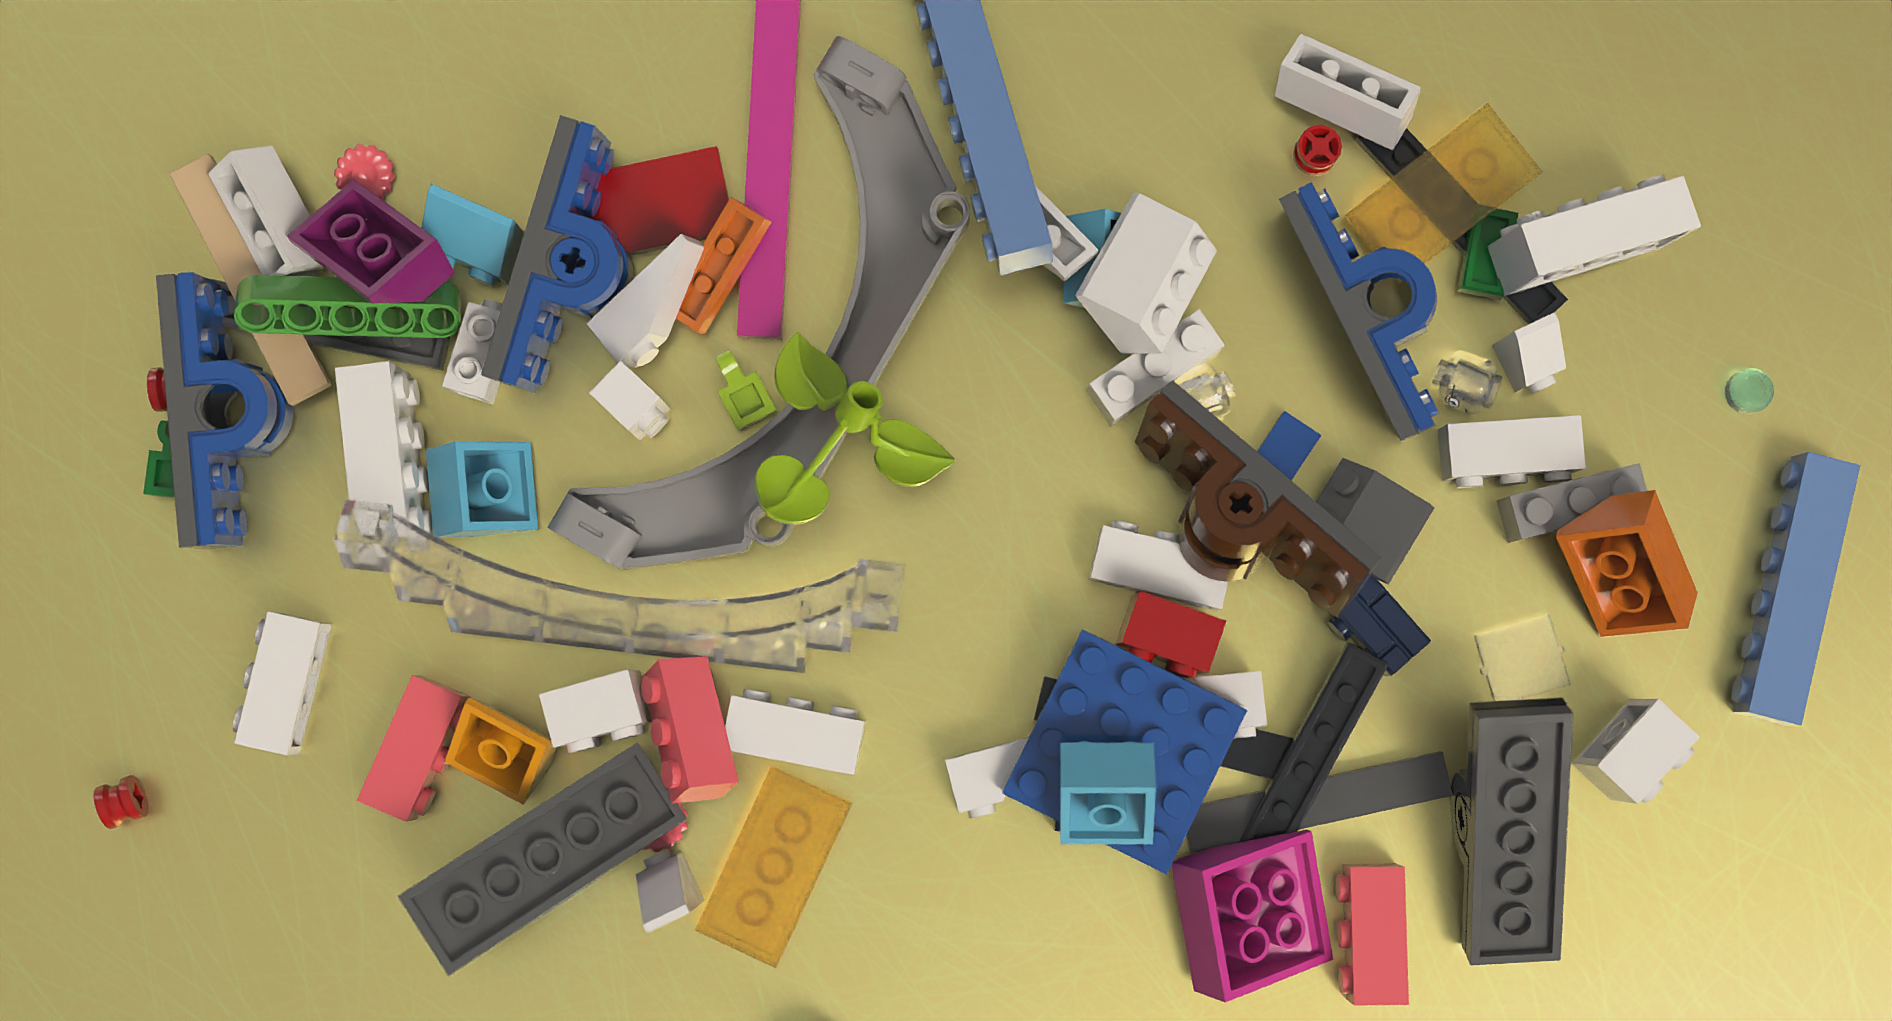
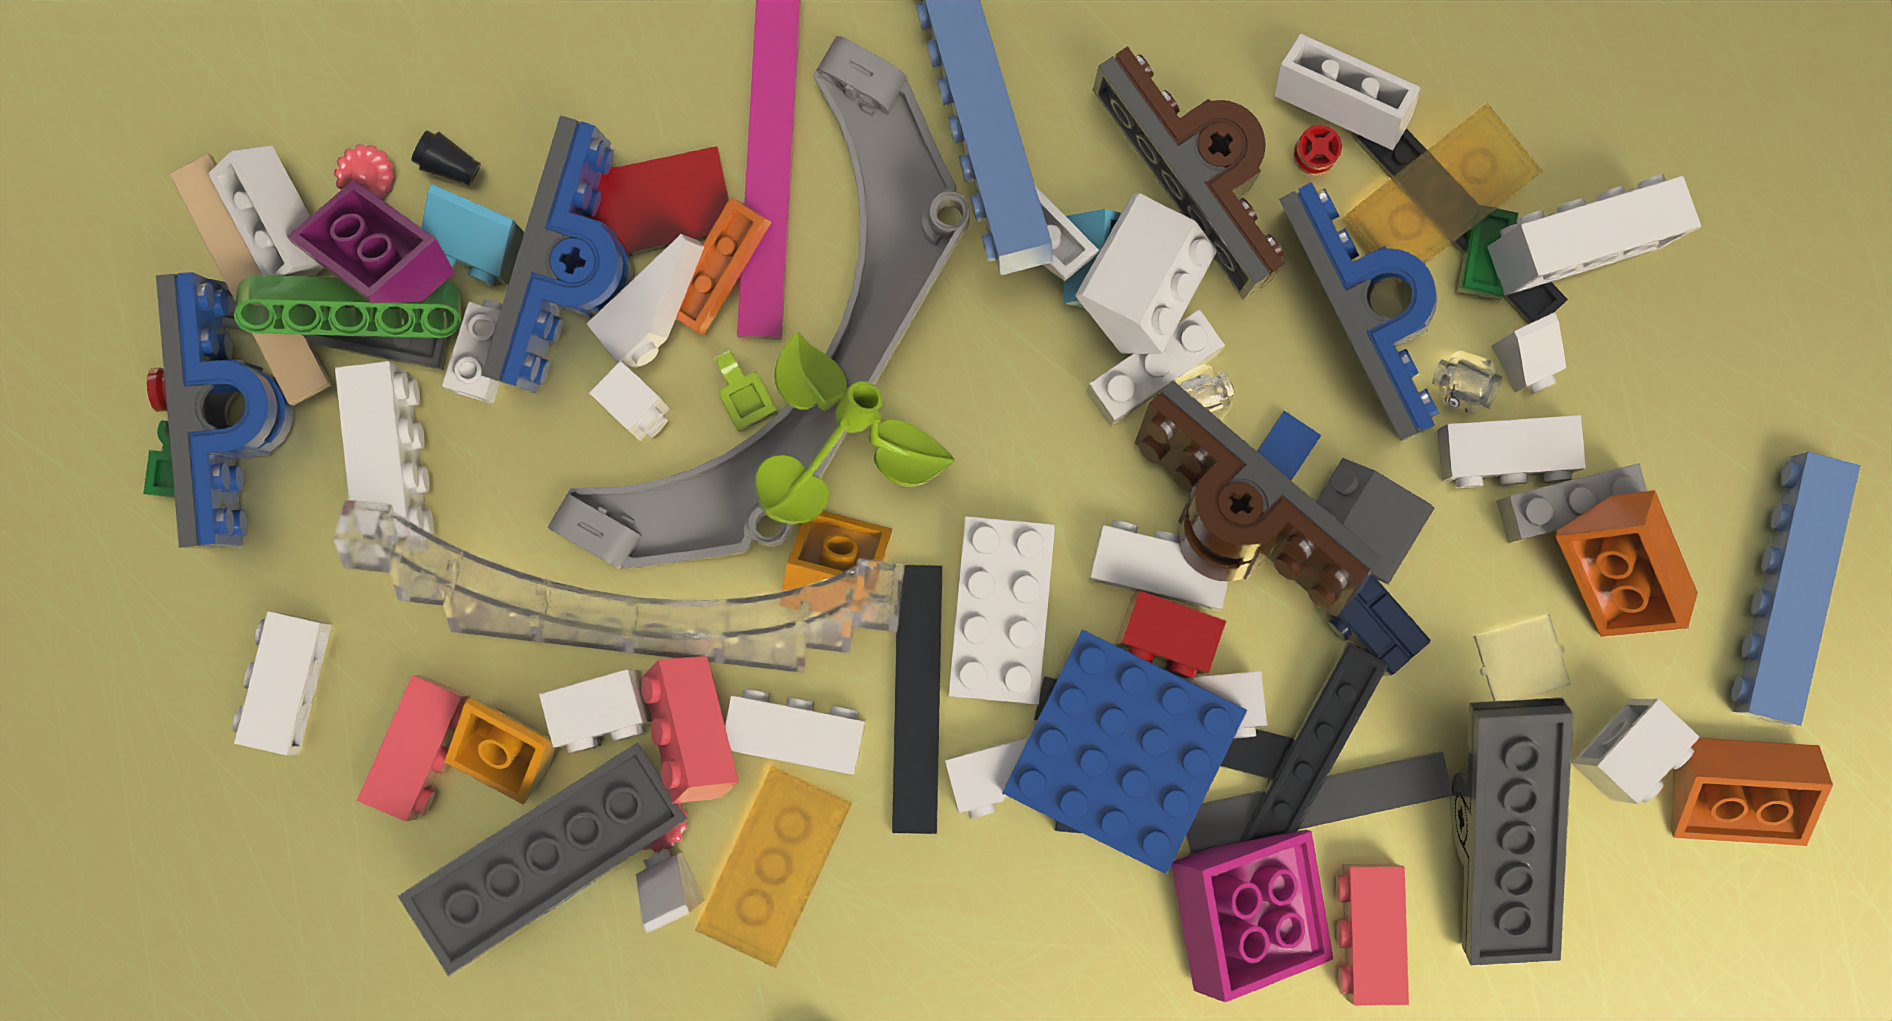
red wheel [93,775,149,829] -> none
medium azure slope [426,441,538,538] -> none
medium azure slope [1060,741,1156,844] -> none
clear light blue tile [1725,368,1774,414] -> none
none -> black cone [411,130,481,186]
none -> light orange slope [780,511,892,624]
none -> black tile [892,565,942,834]
none -> white brick [949,516,1055,705]
none -> piece [1092,46,1285,300]
none -> orange slope [1671,738,1833,846]

